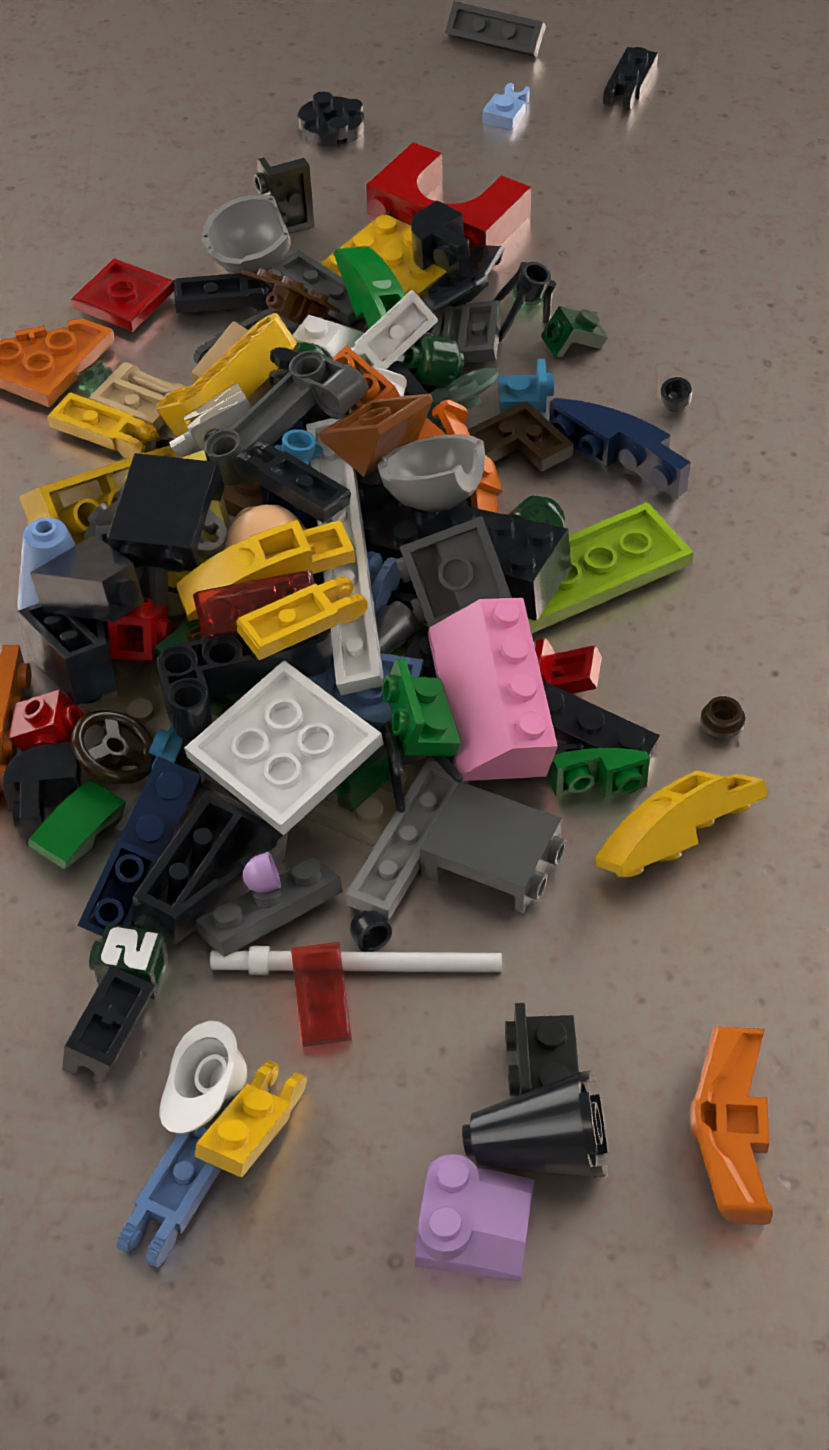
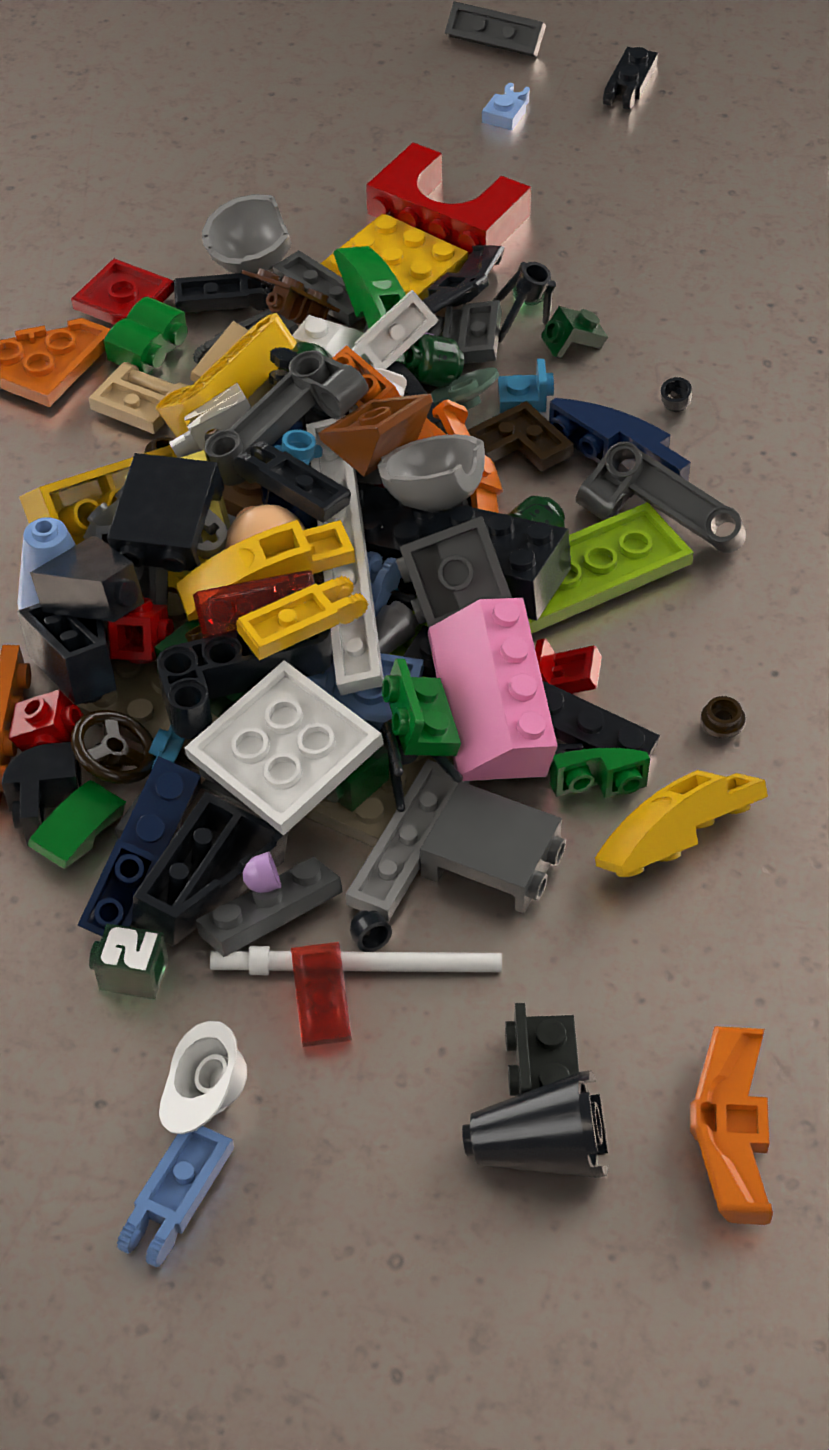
yellow hinge [47,392,160,458] -> none
black hinge [62,965,155,1083] -> none
clear green plate [76,360,113,394] -> none
yellow hinge [195,1060,307,1178] -> none
pearl dark grey bracket [254,157,315,233] -> none
black plate [297,91,365,147] -> none
black brick [411,200,470,278] -> none
lavender slope [415,1154,534,1281] -> none
none -> green brick [104,297,188,374]
none -> dark grey piece [575,442,746,553]

